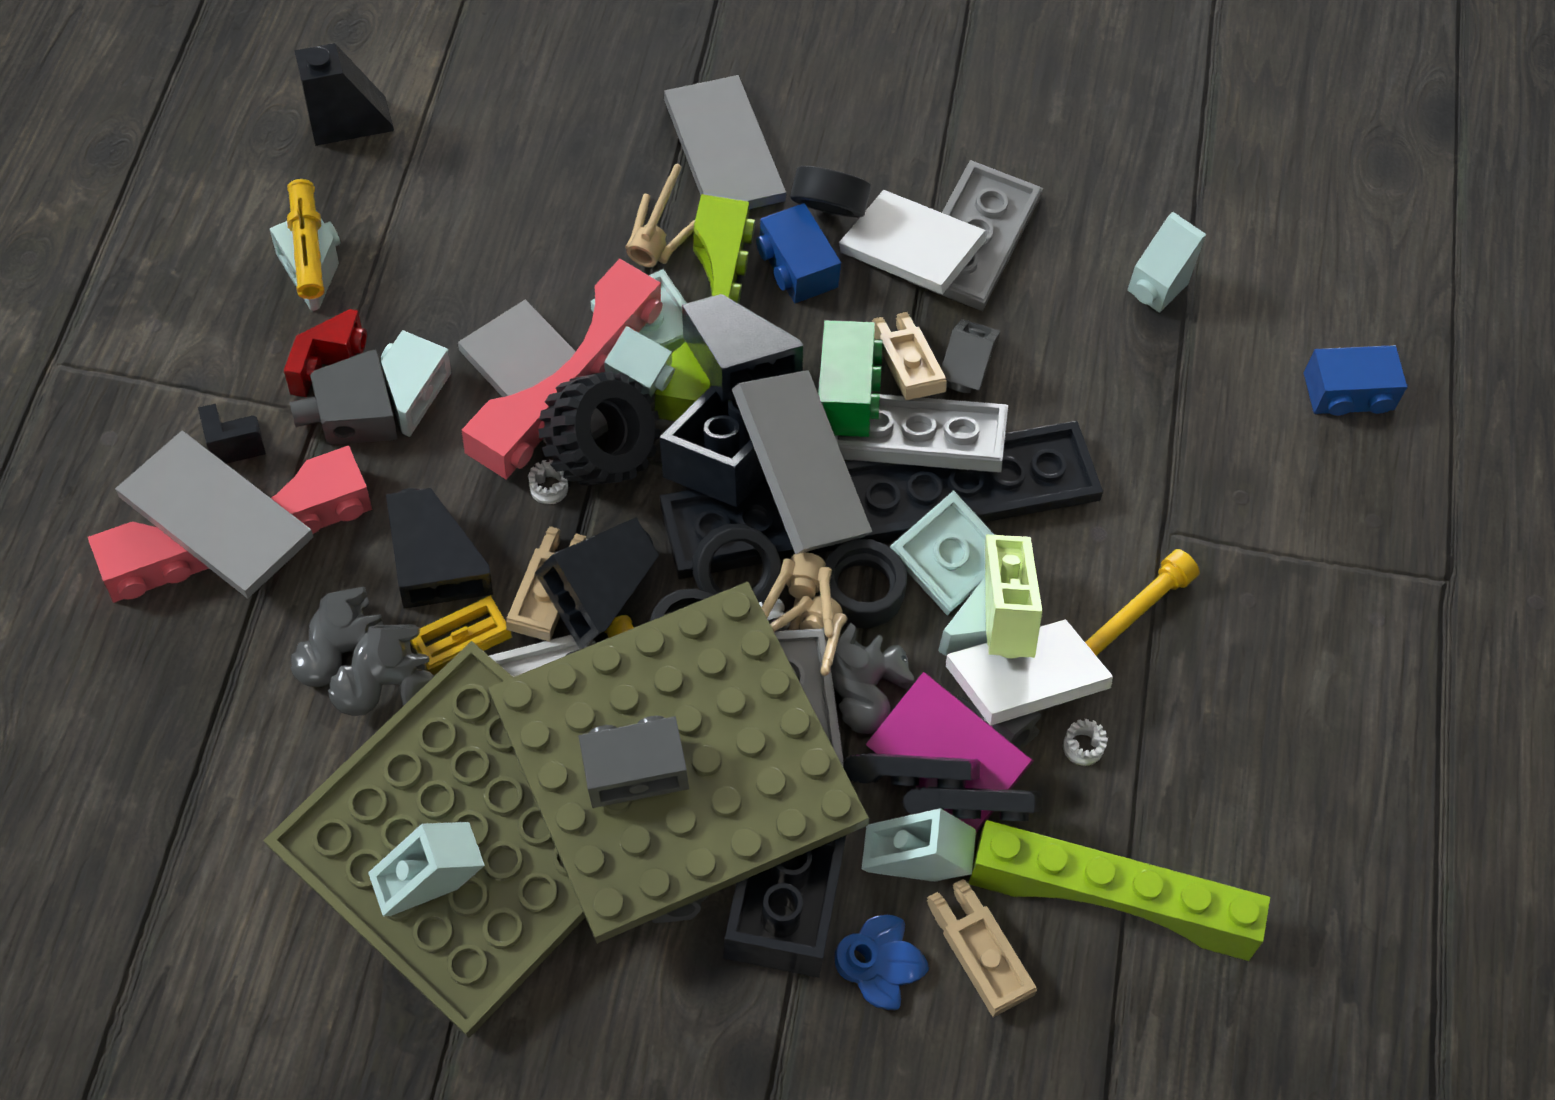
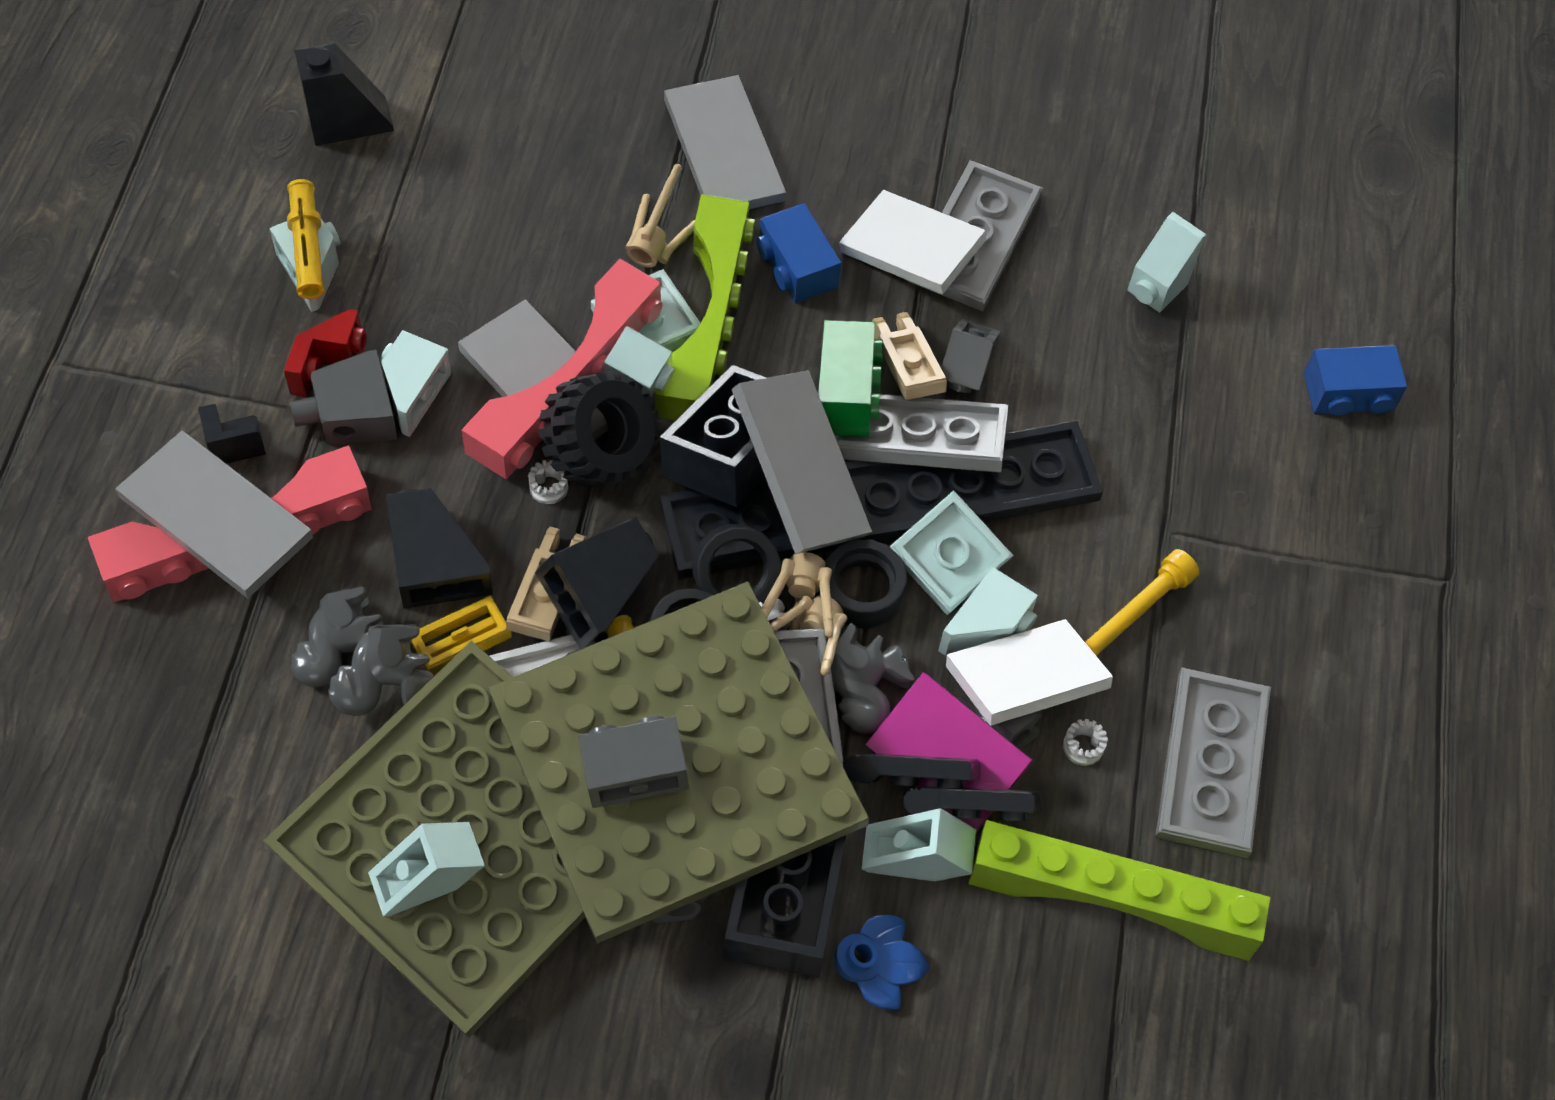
slope [682,294,803,401] -> none
black tyre [790,166,871,218] -> none
tan hinge [927,879,1037,1017] -> none
yellowish green slope [985,534,1042,659] -> none
none -> light grey tile [1155,668,1271,858]

